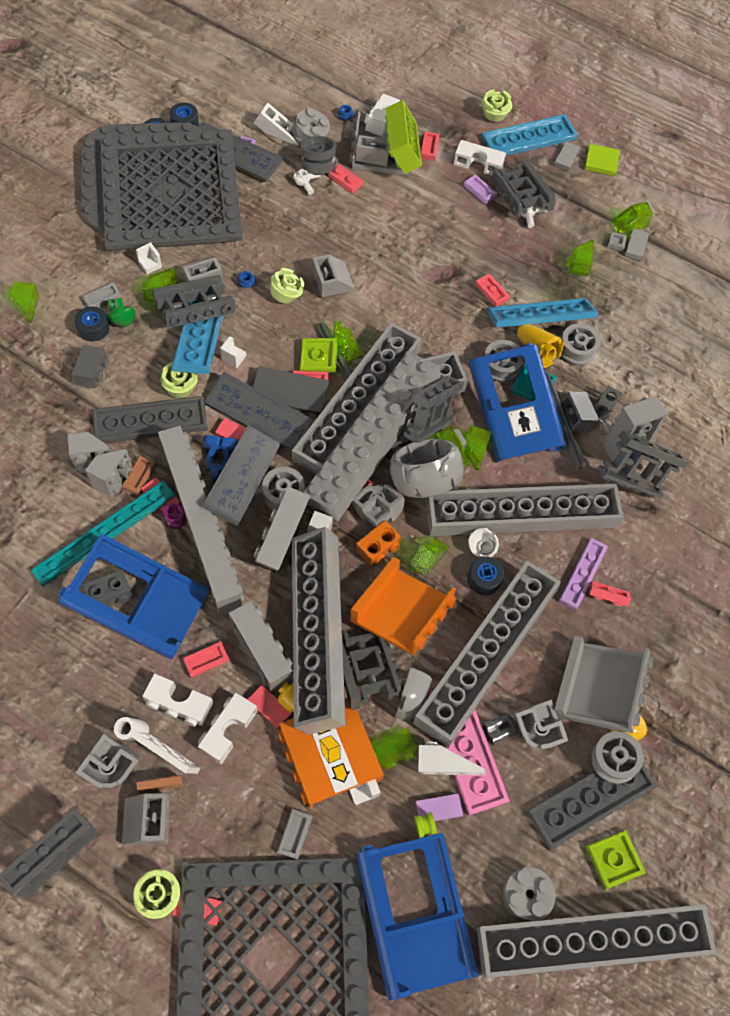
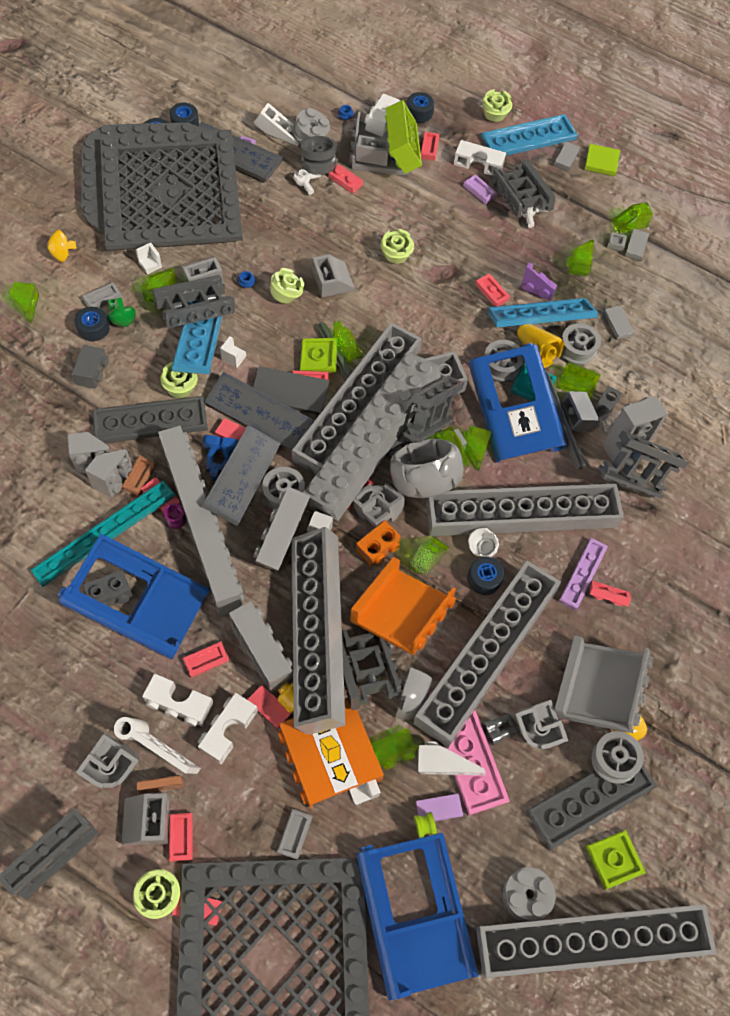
none -> yellow piece [47,229,76,263]
none -> coral tile [169,813,193,862]
none -> yellowish green cone [381,229,414,264]
none -> black wheel [407,92,435,123]
none -> medium lavender wing [520,263,557,301]
none -> clear neon green bracket [557,362,601,400]
none -> light grey tile [603,306,634,340]

